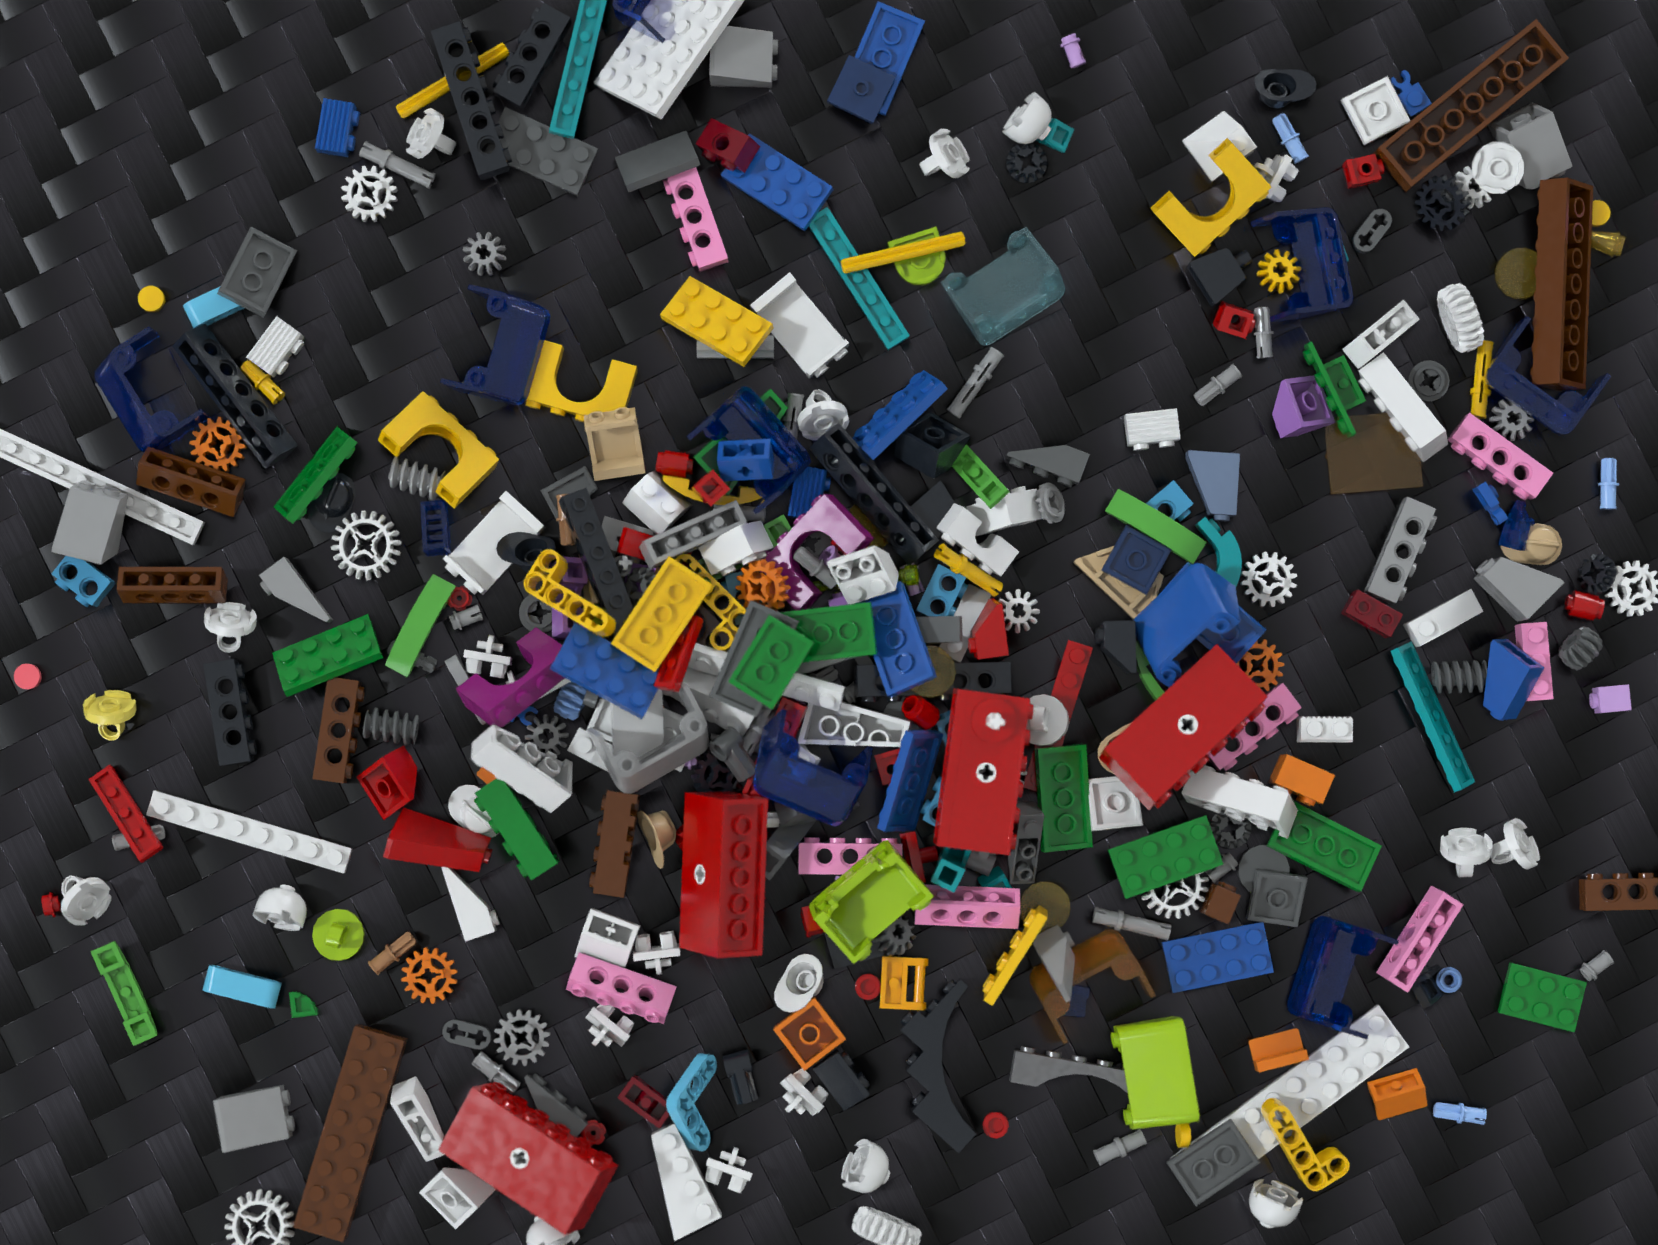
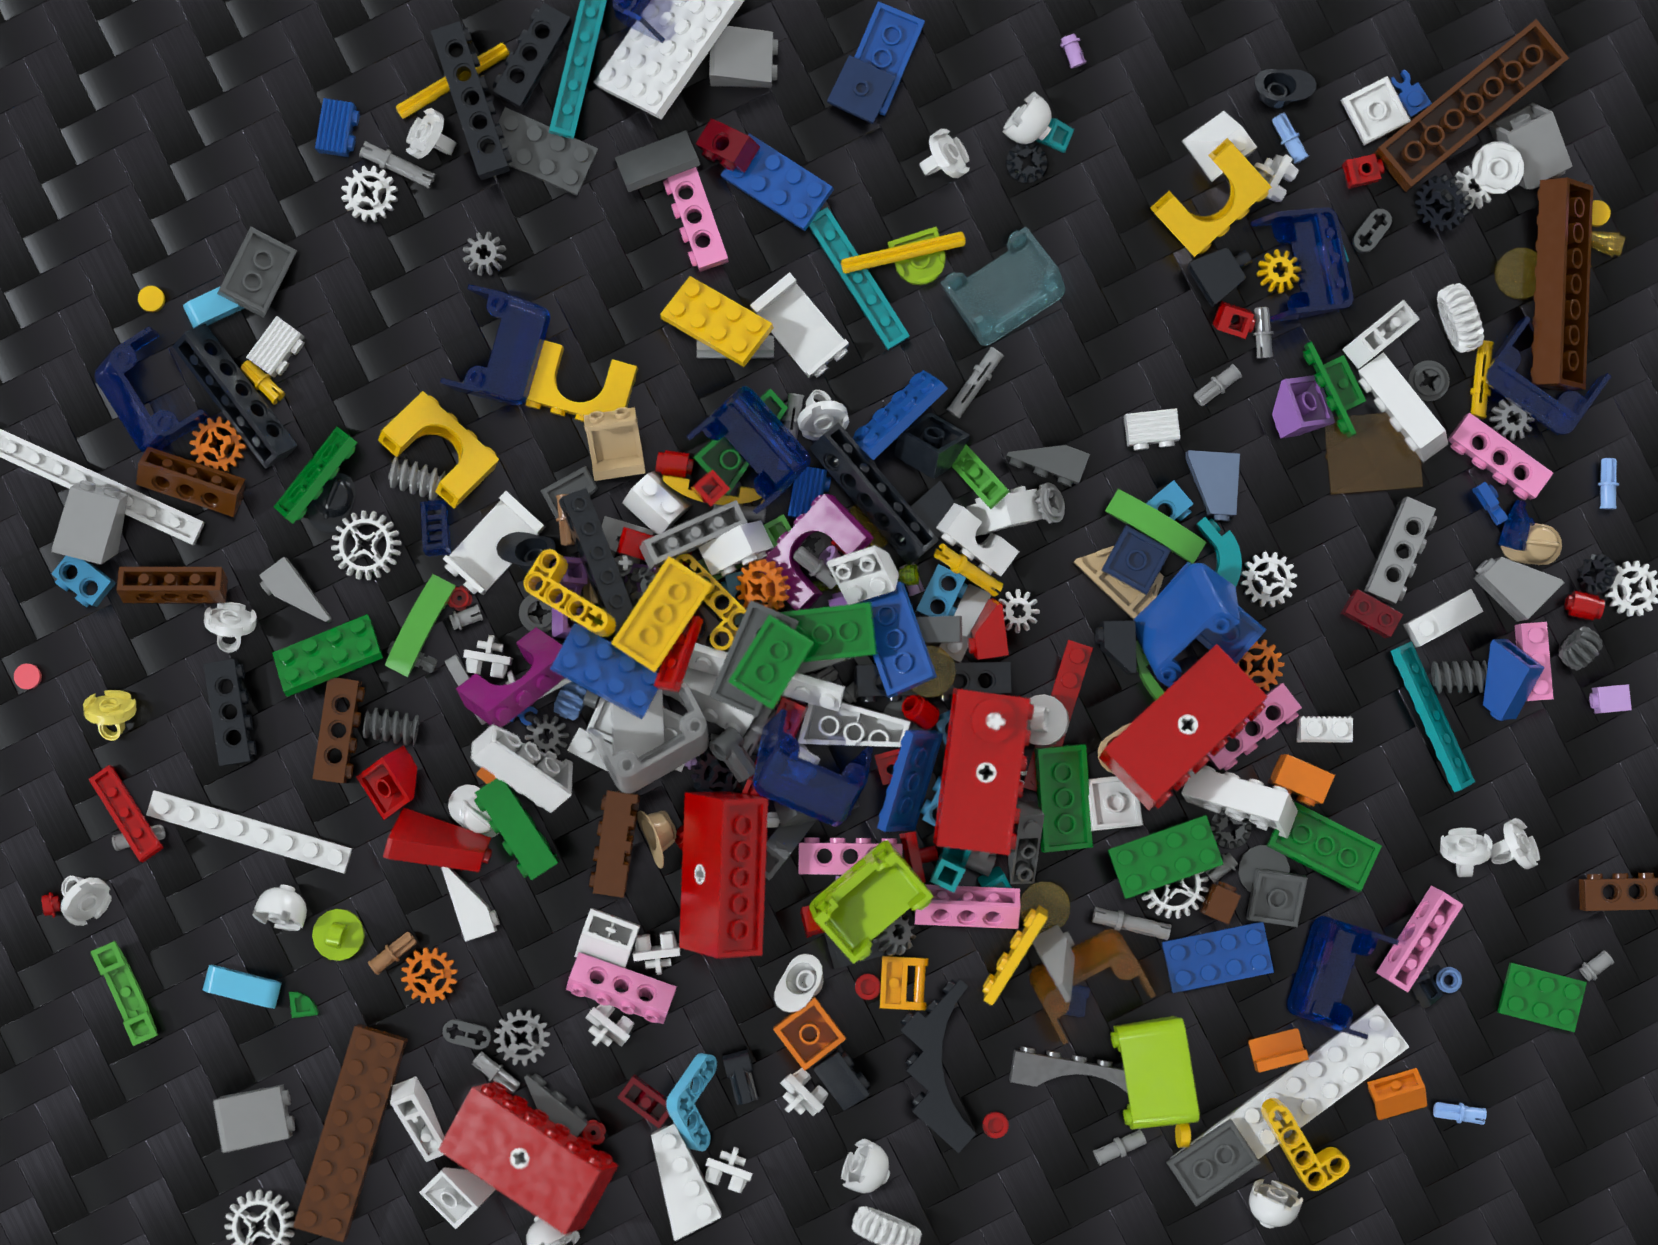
blue brick [717,439,774,481] -> none

